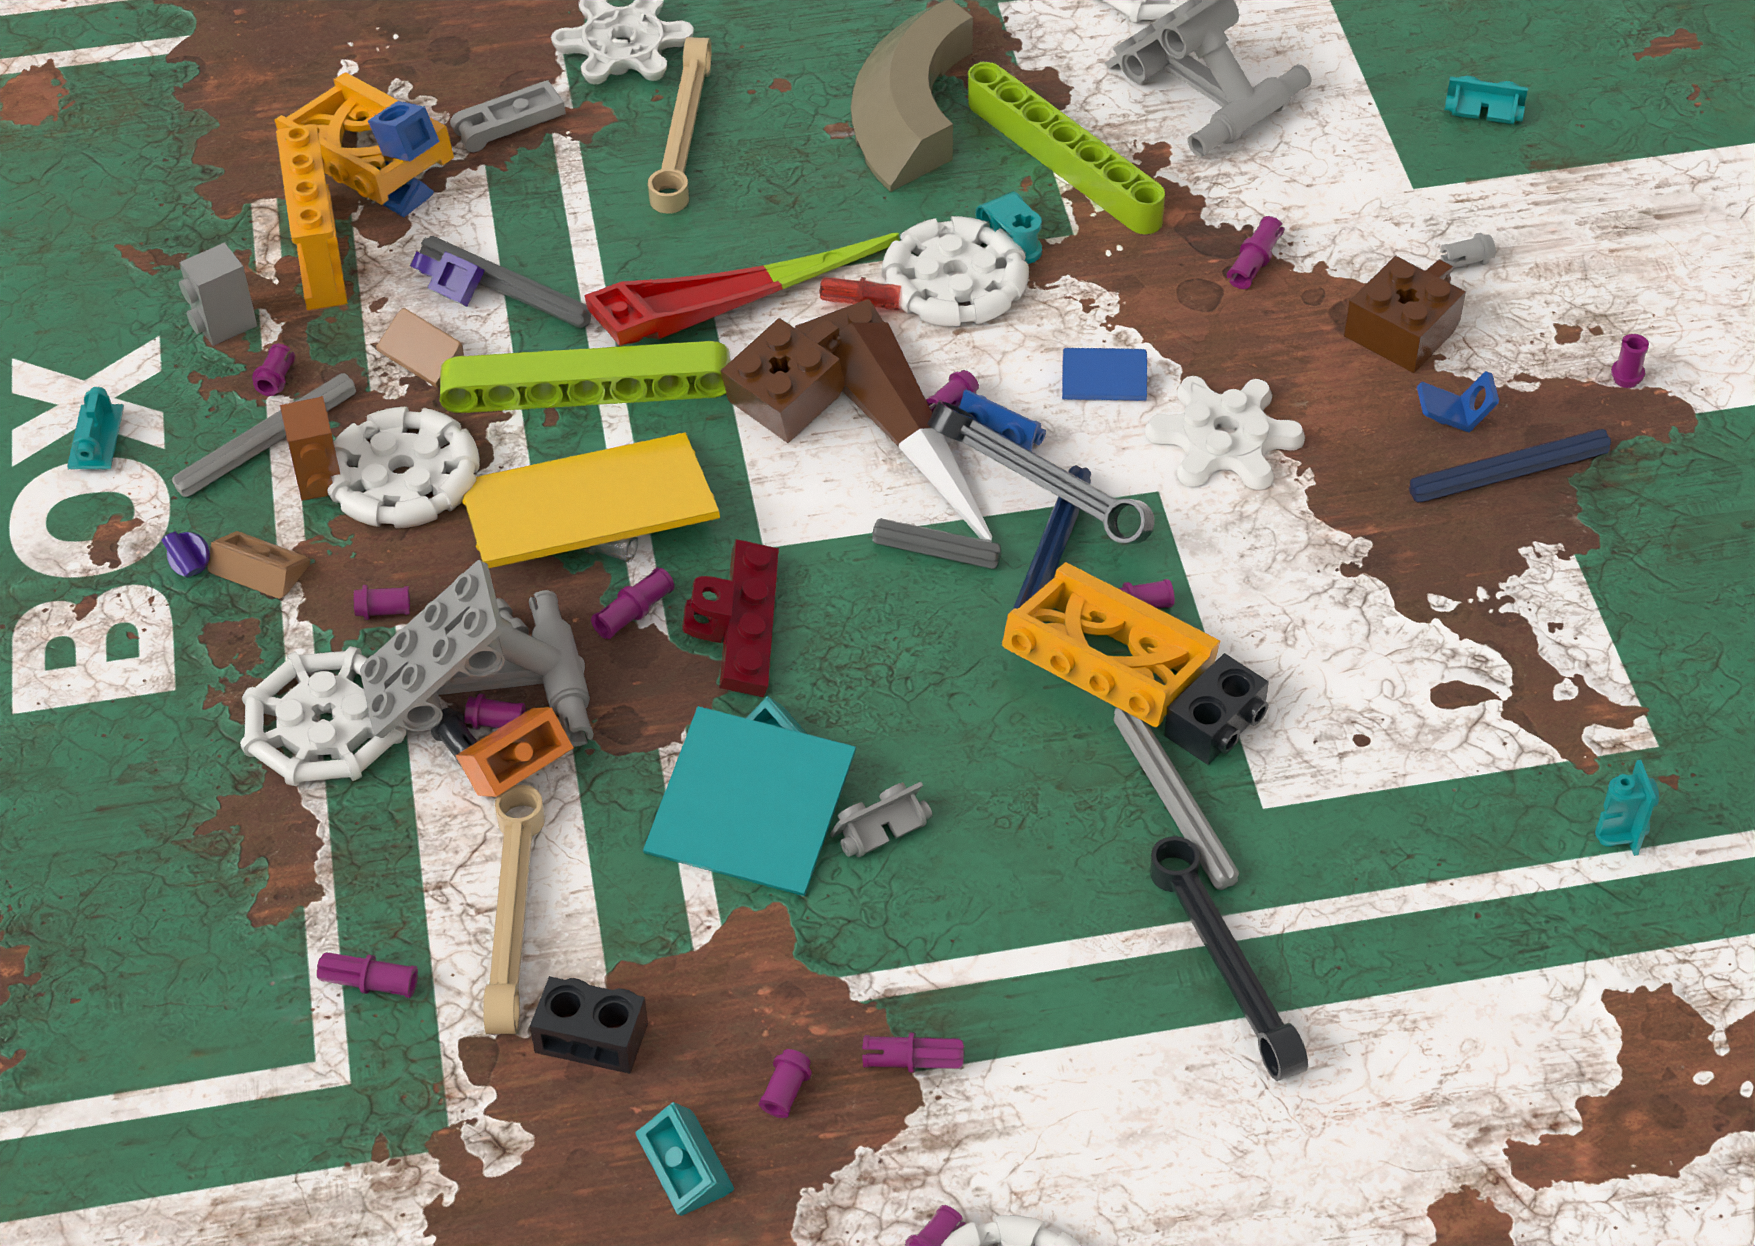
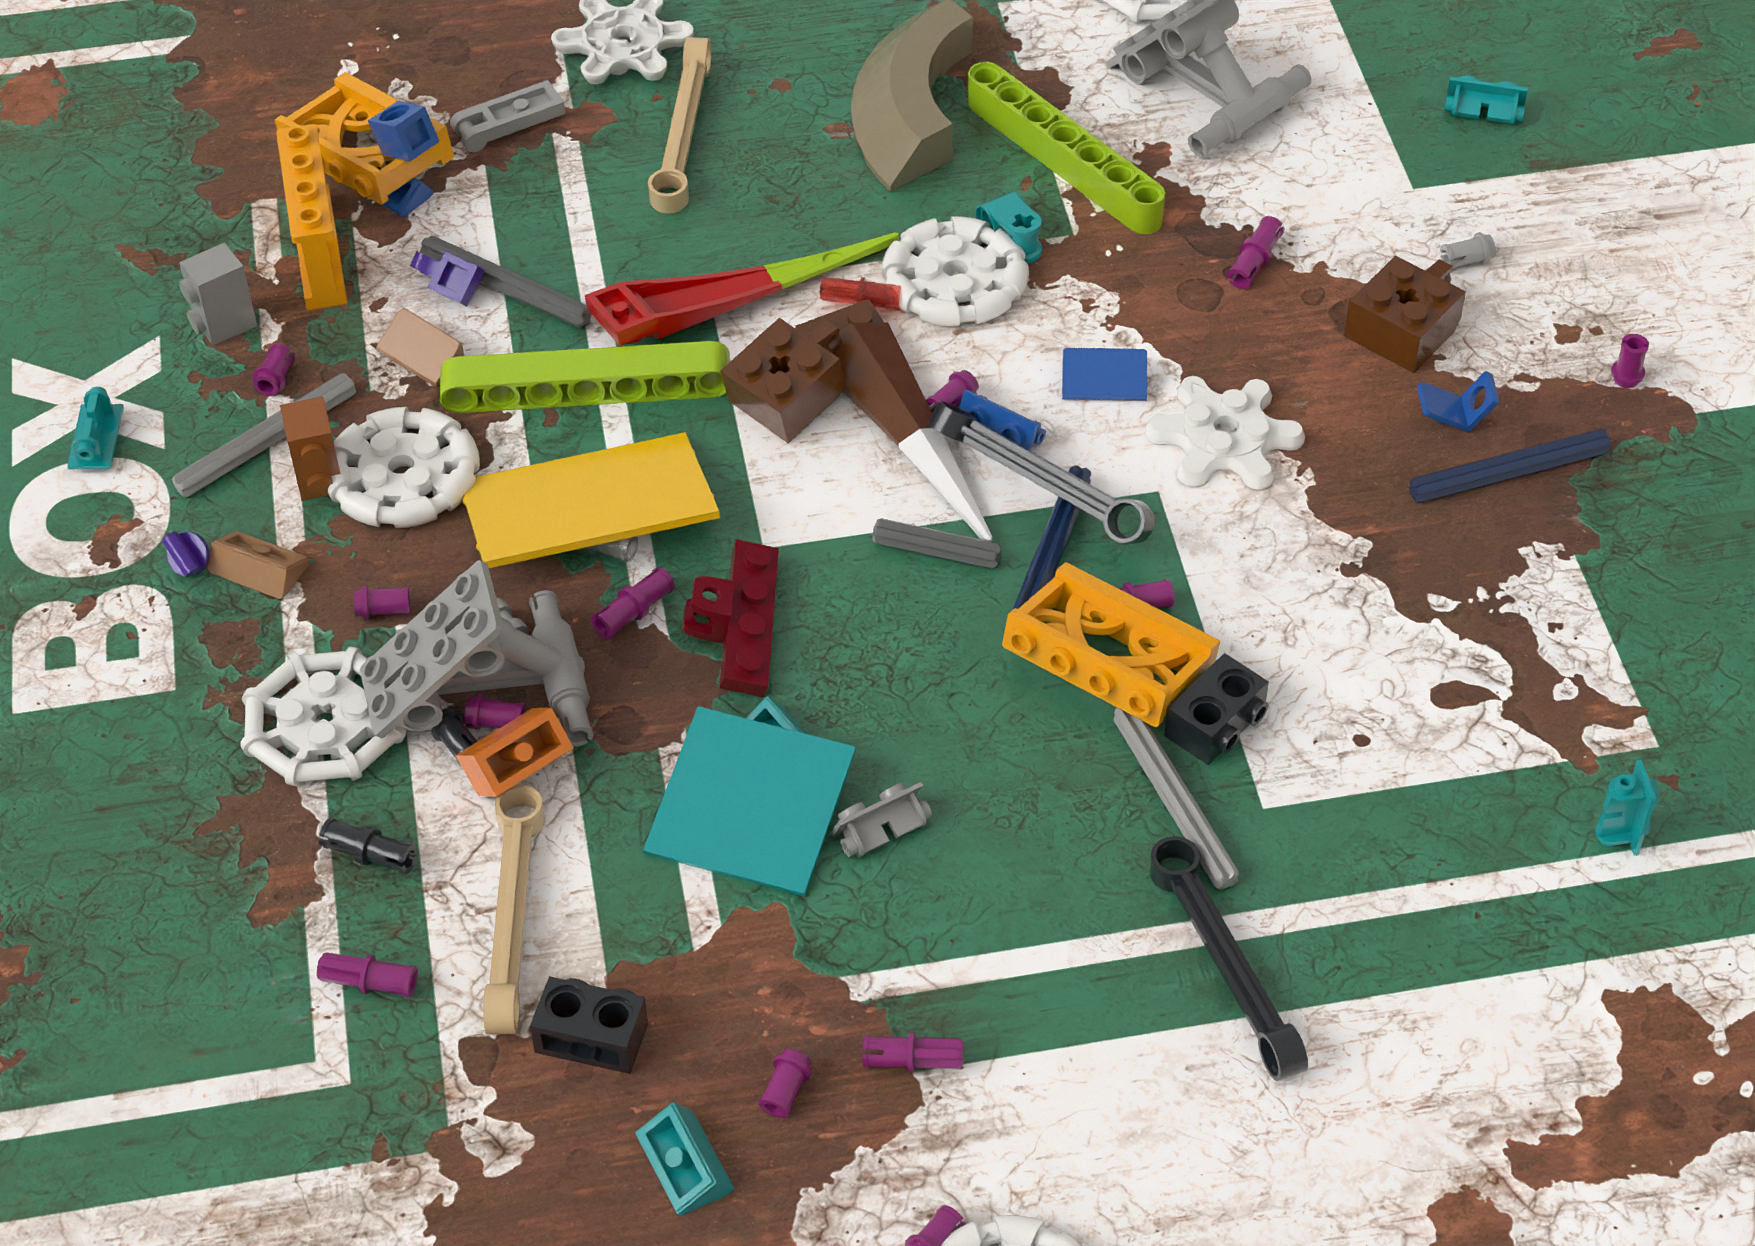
none -> black pin [319,818,418,874]

